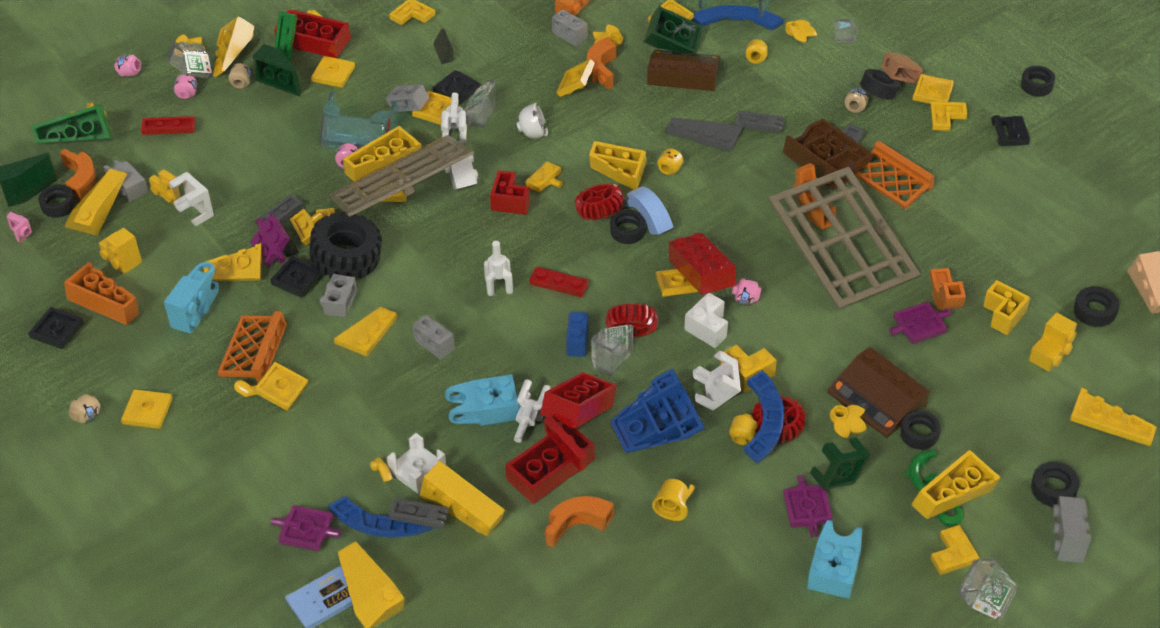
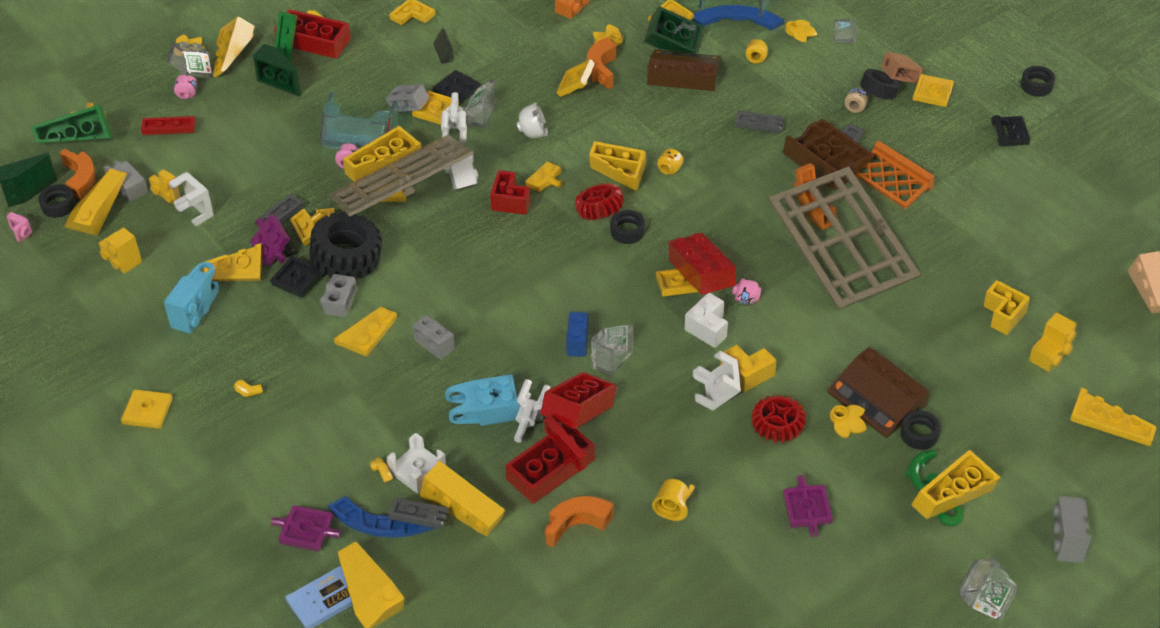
black plate [28,307,84,349] -> none
orange wedge [64,262,139,325] -> none
tan head [69,394,100,424] -> none
bright pink head [114,54,141,77] -> none
orange fence [218,311,287,382] -> none
tan head [229,63,253,89] -> none
yellow plate [253,362,309,411] -> none
yellow plate [311,56,355,88] -> none
white plant [484,241,513,296] -> none
red plate [529,266,589,298] -> none
light grey brick [552,10,588,47] -> none
red gear [605,303,658,338] -> none
blue wedge [610,368,705,453] -> none
light blue arch [623,186,673,235] -> none
dark grey wing [666,117,744,153] -> none
yellow head [729,414,758,445] -> none
blue tile [743,370,784,464] -> none
medium azure brick [807,520,862,599] -> none
dark green panel [810,437,871,490] -> none
magenta plate [889,302,951,344] -> none
orange arch [929,268,966,310] -> none
yellow plate [930,102,967,131] -> none
yellow plate [930,525,980,575] -> none
black tyre [1031,461,1080,508] -> none
black tyre [1073,286,1119,328] -> none

